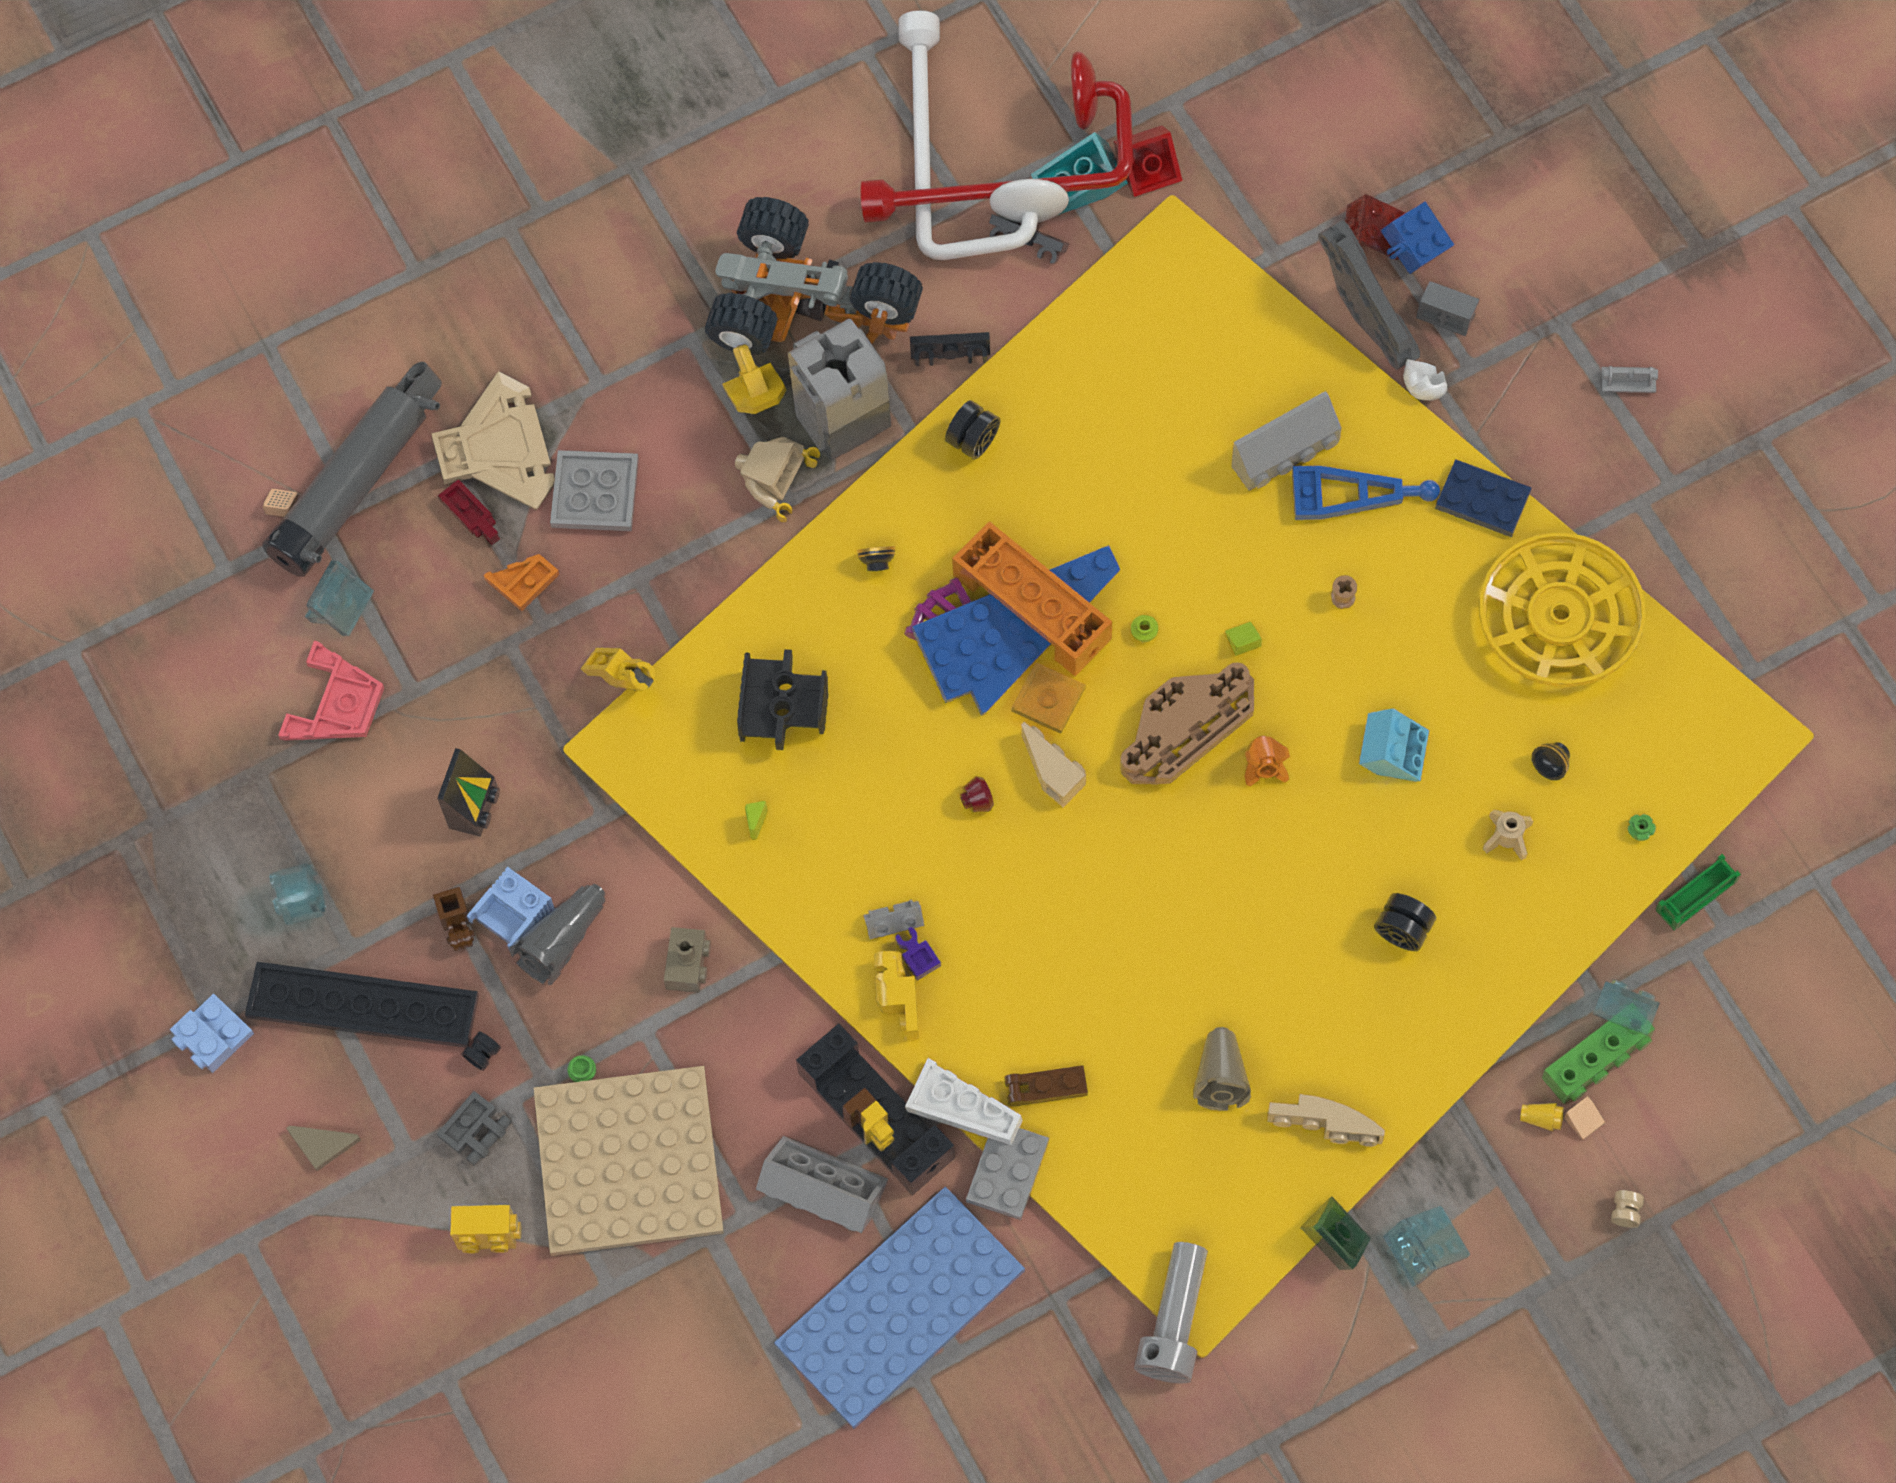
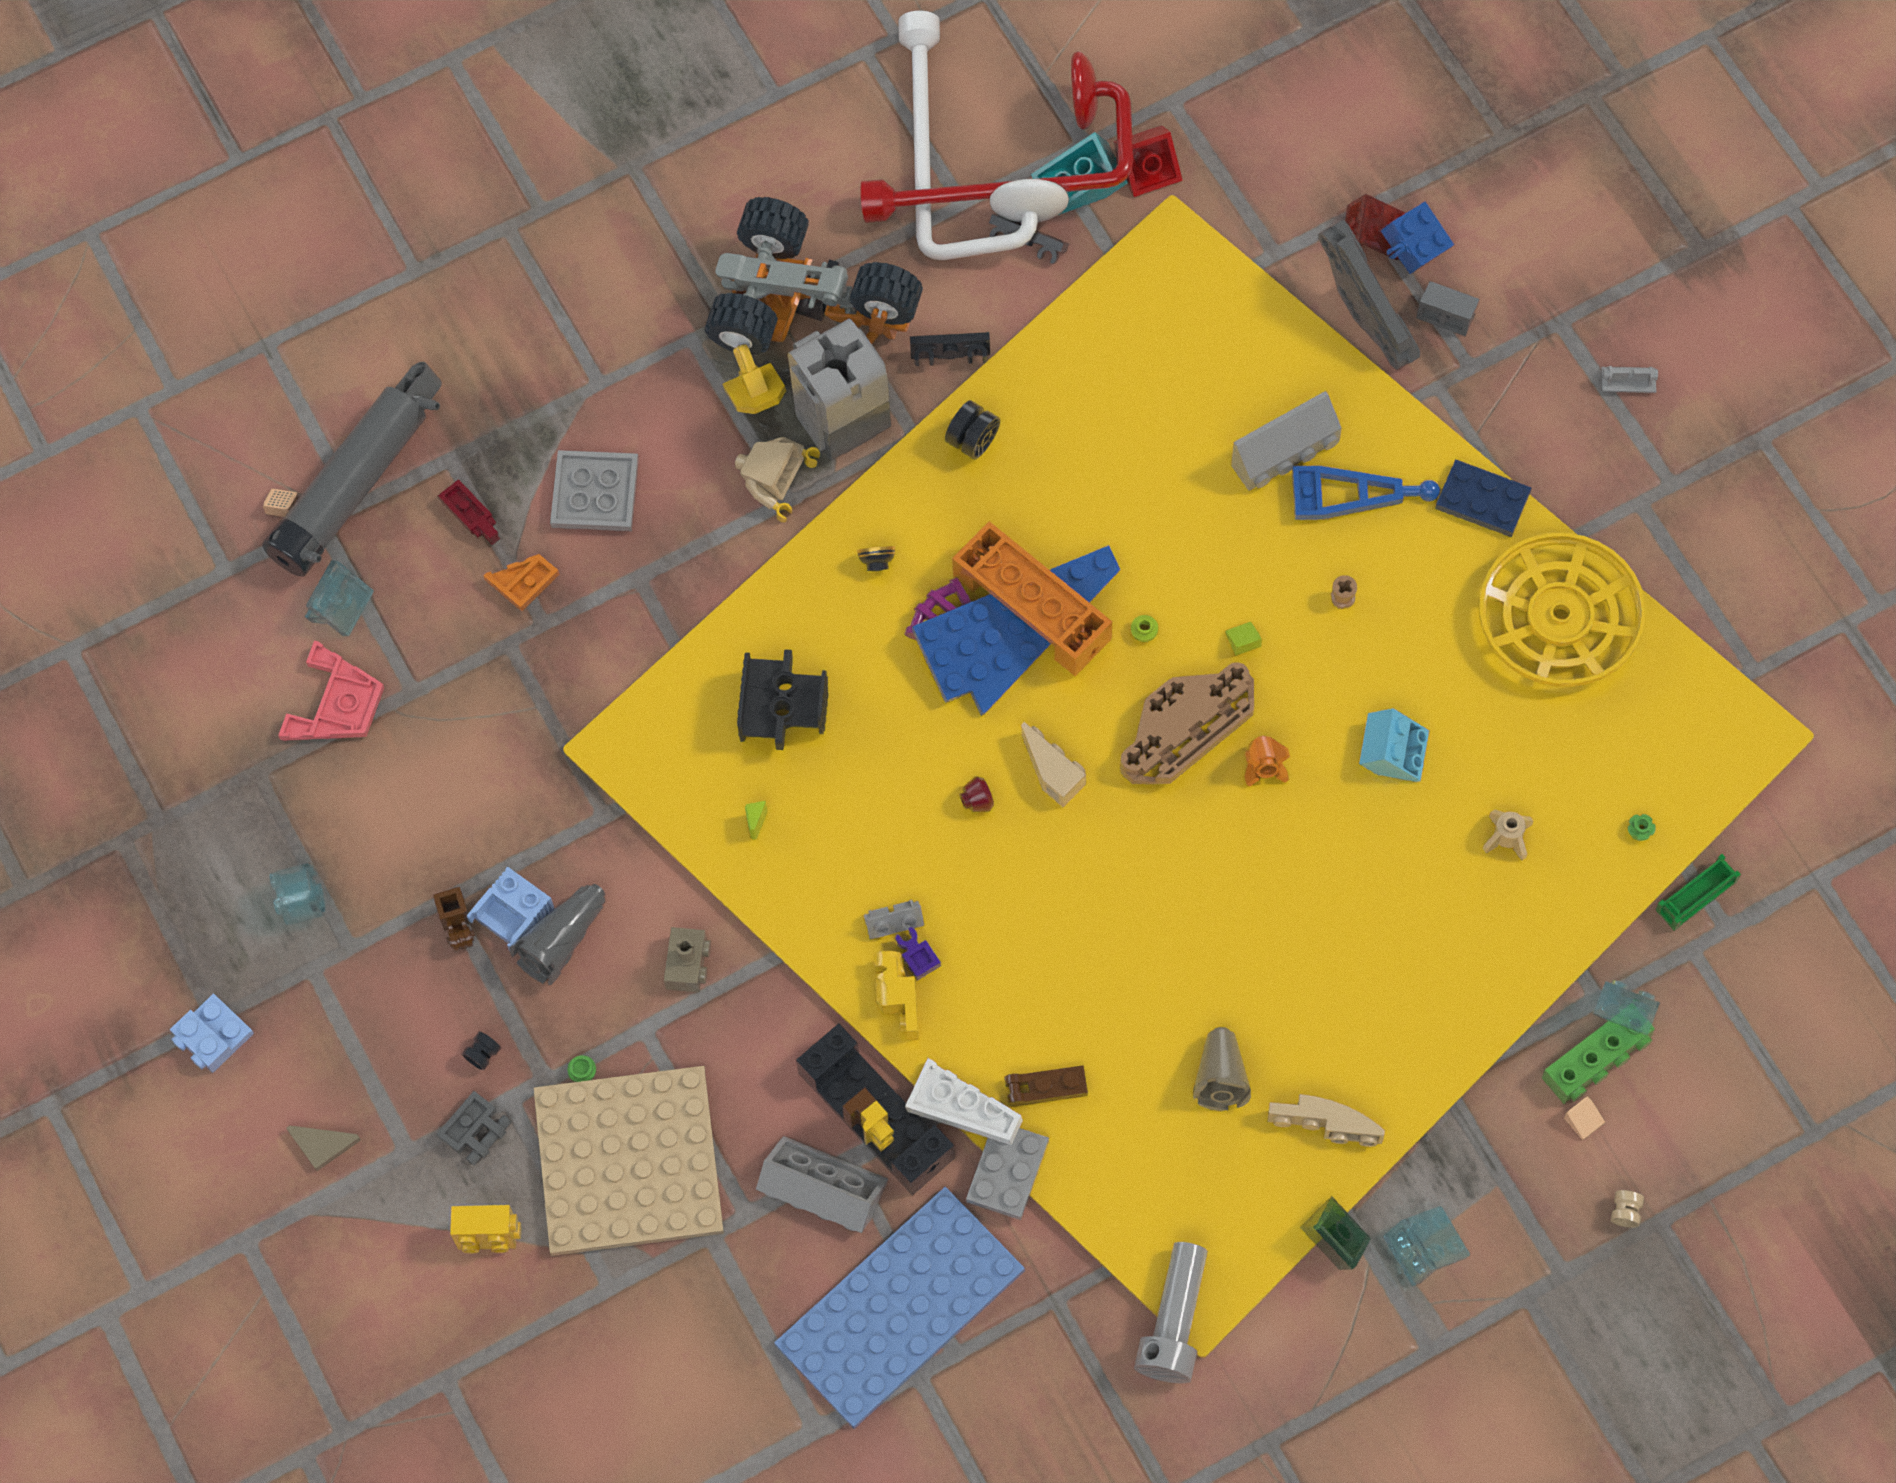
black plate [245,962,479,1048] -> none
tan plate [431,371,555,511] -> none
black slope [437,748,500,837] -> none
yellow plate [581,648,656,691] -> none
clear yellow plate [1011,662,1085,734] -> none
black wheel [1374,893,1436,951] -> none
white hair [1403,359,1447,401] -> none
yellow cone [1520,1103,1564,1132] -> none
black piece [1532,742,1570,780] -> none

